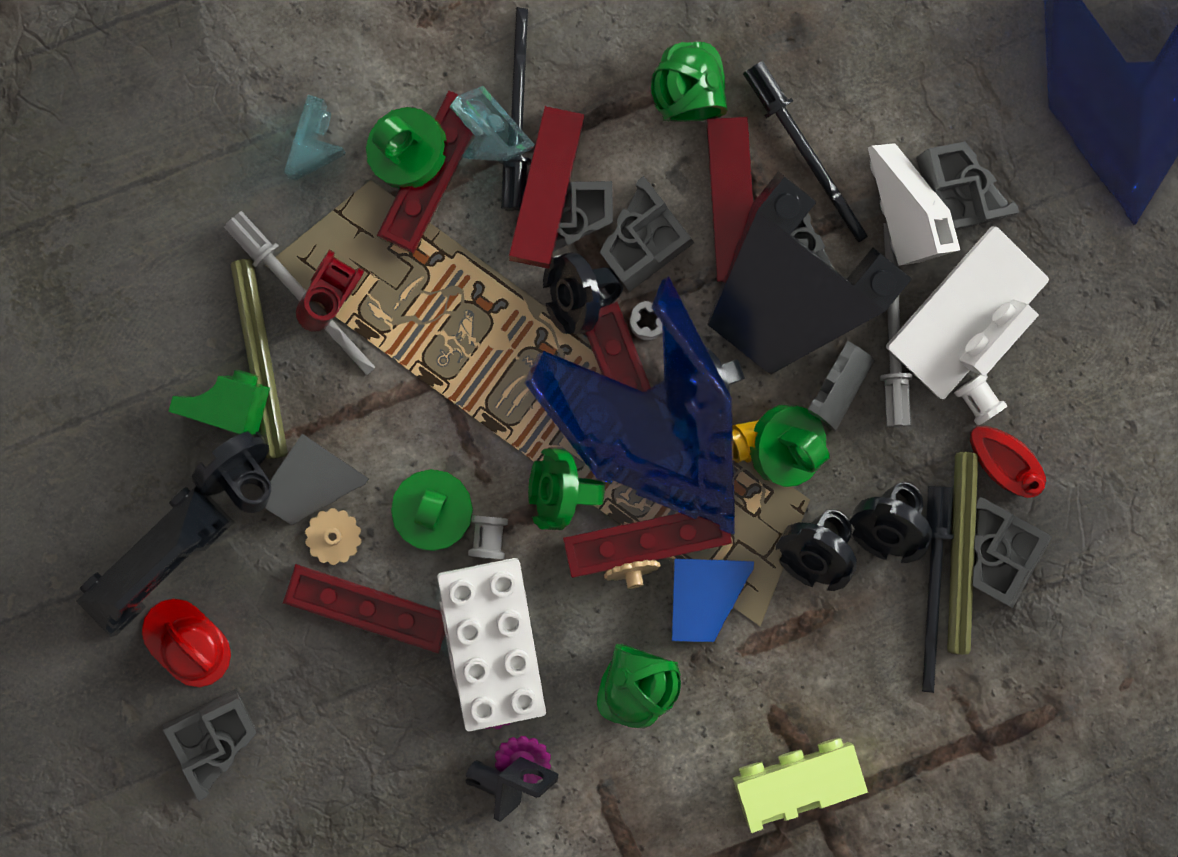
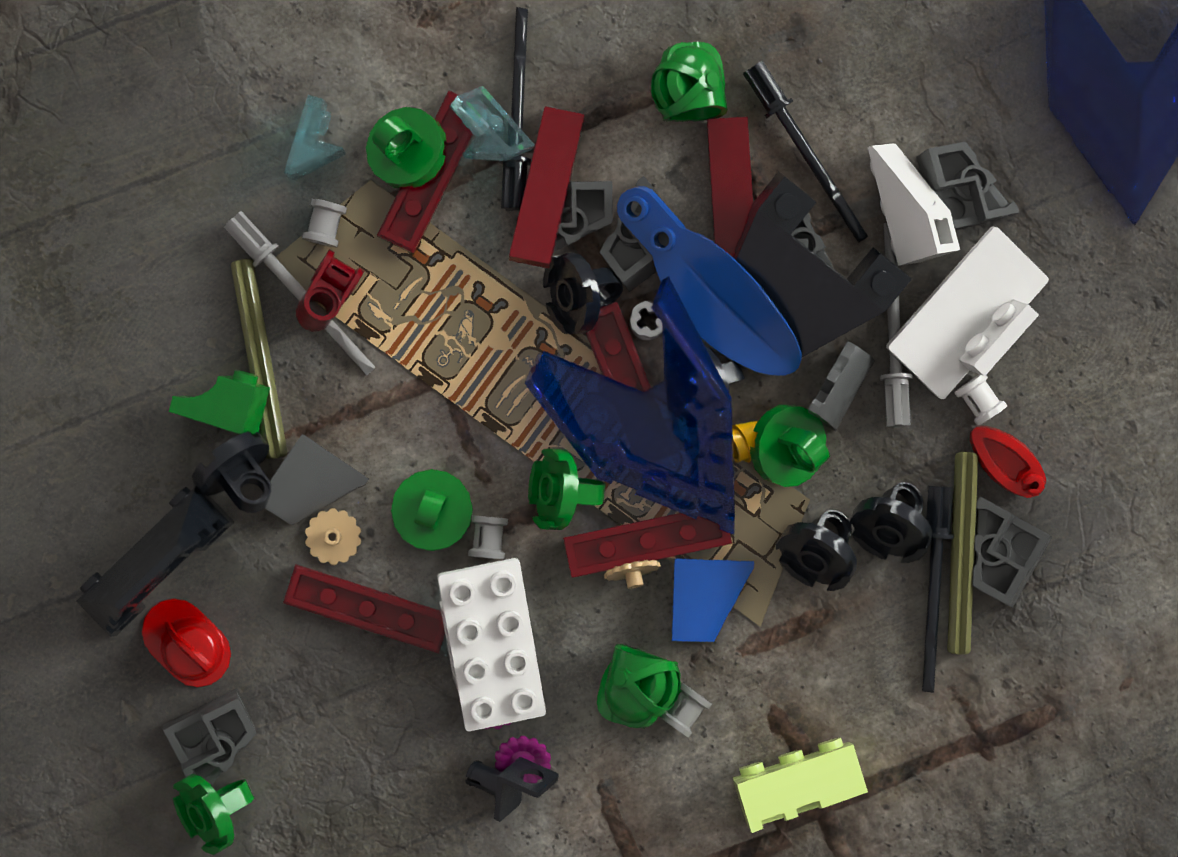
none -> green tile [173,774,254,855]
none -> light grey bush [302,199,347,248]
none -> blue plant [617,186,802,376]
none -> light grey bush [660,683,712,738]

